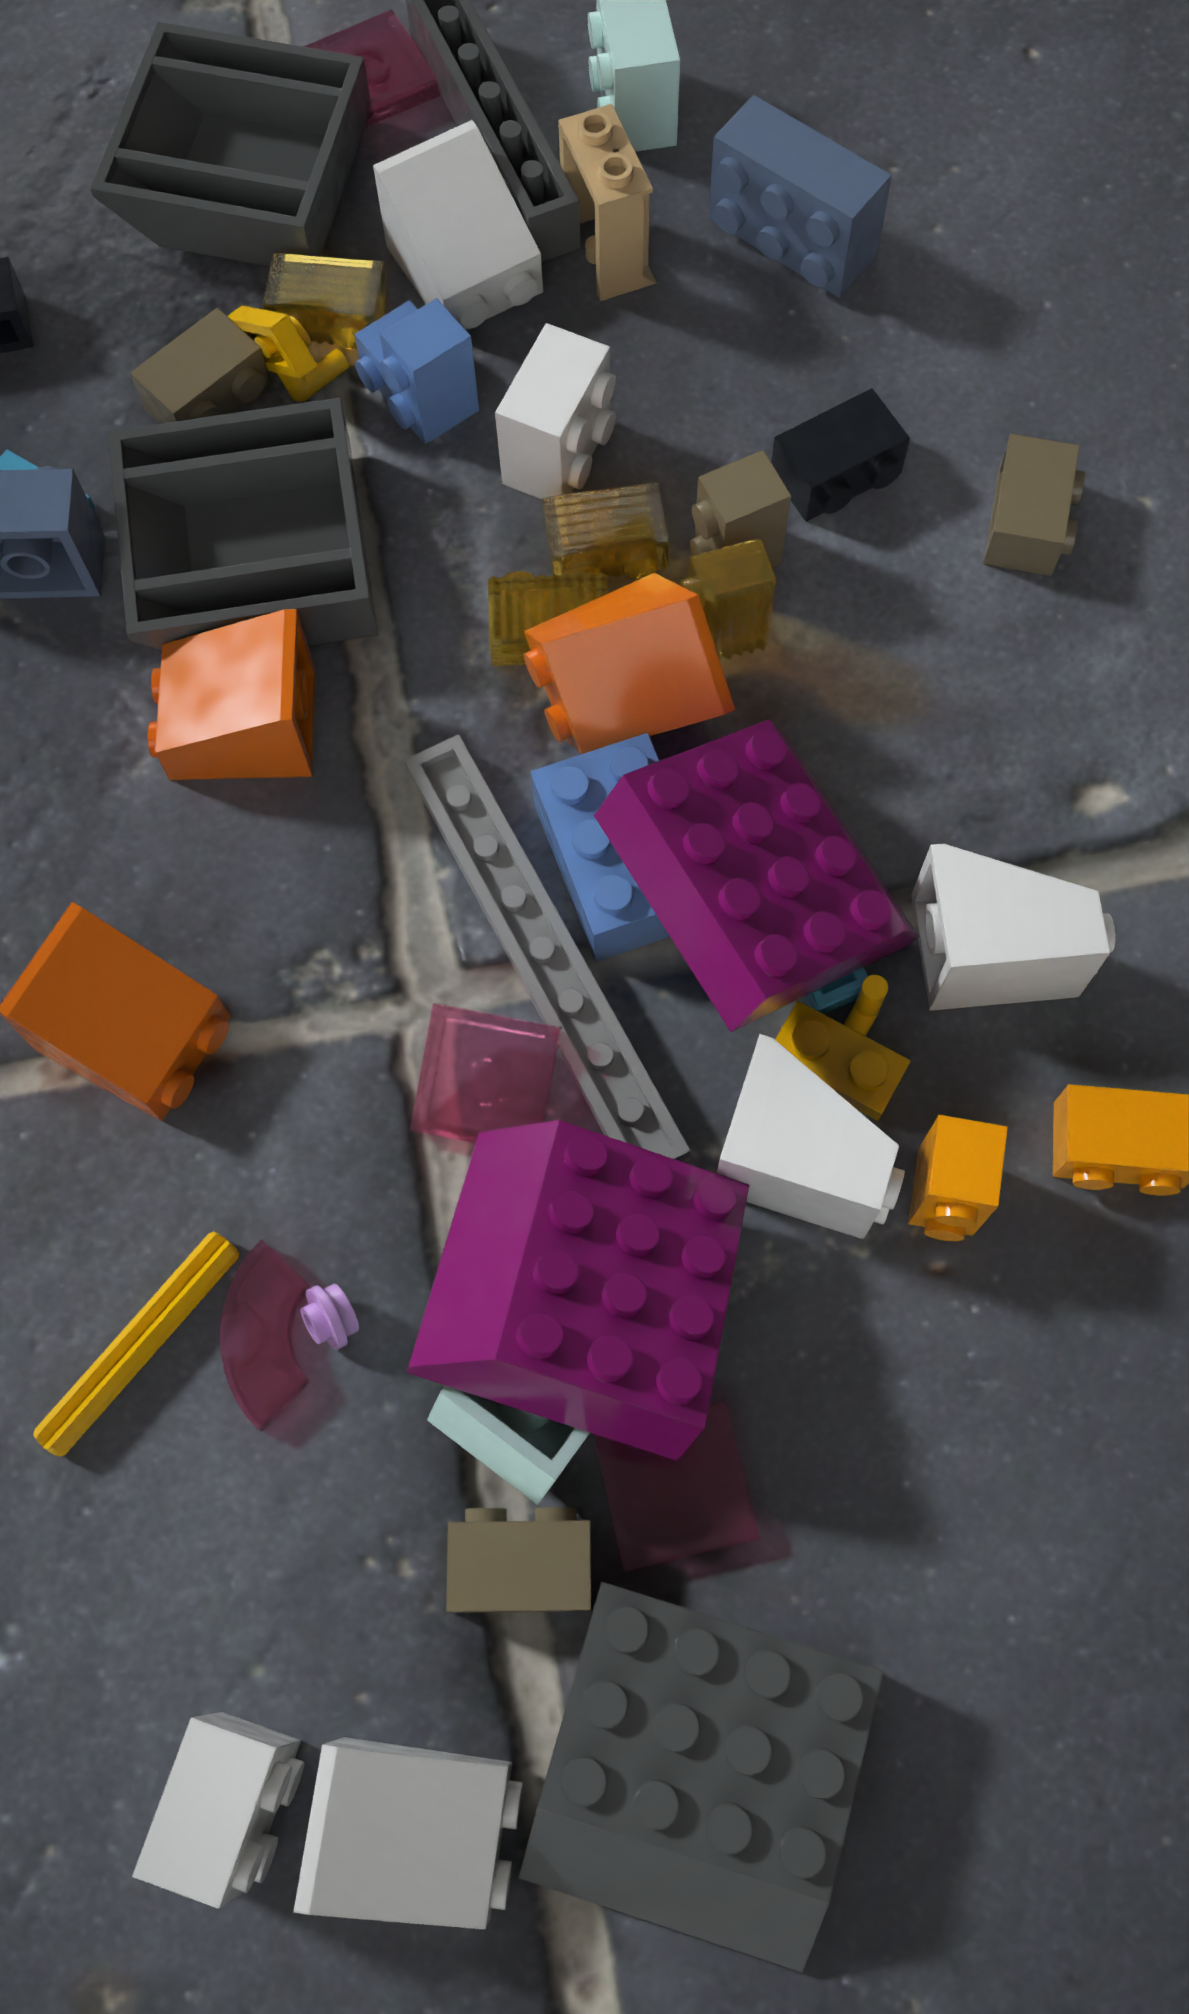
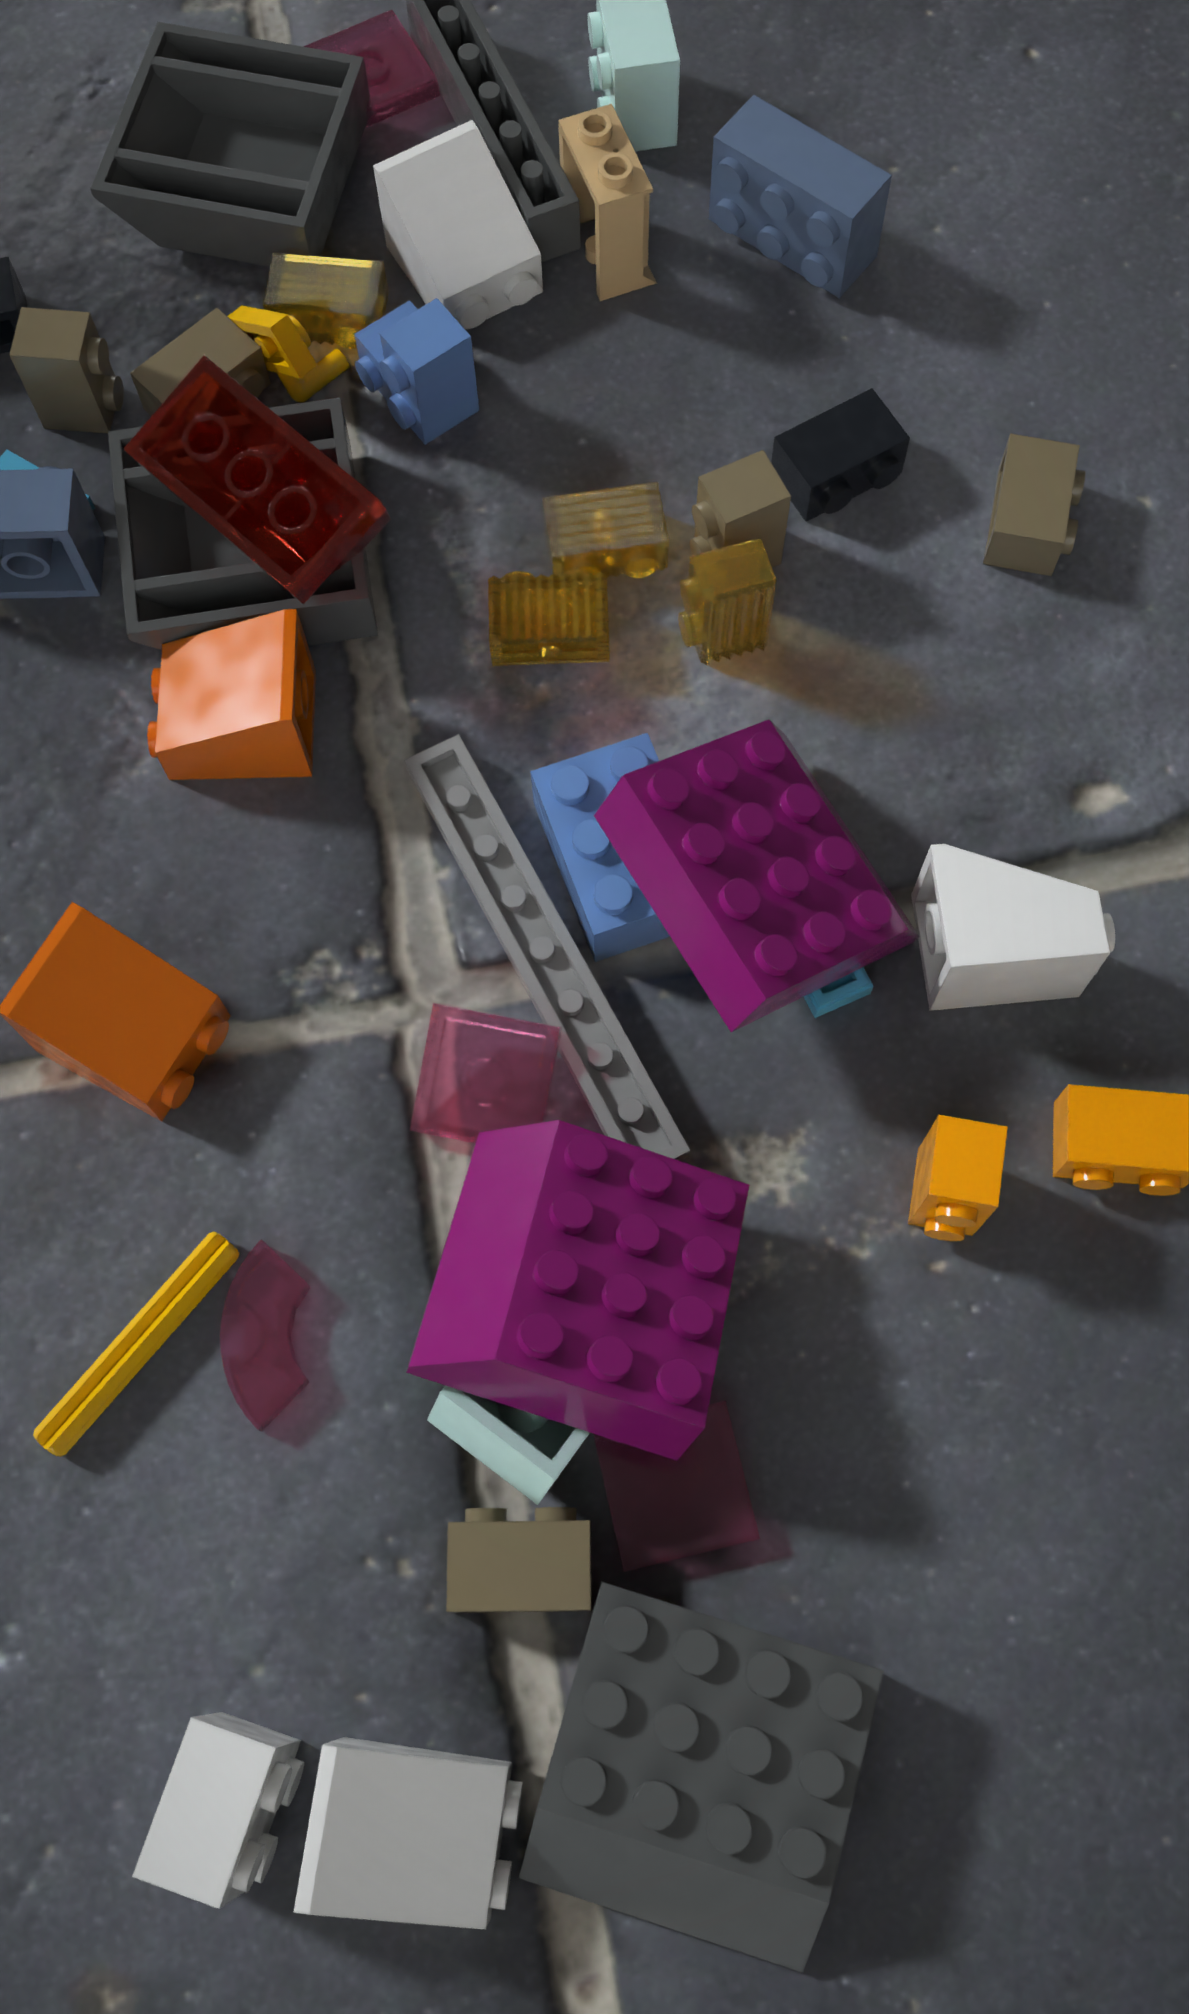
lavender plate [300,1283,359,1350] -> none
white brick [495,323,616,508] -> none
orange slope [524,573,735,754] -> none
white slope [717,1034,905,1239] -> none
yellow plate [775,975,911,1121] -> none
none -> dark tan brick [9,307,124,434]
none -> clear red windscreen [124,355,391,605]

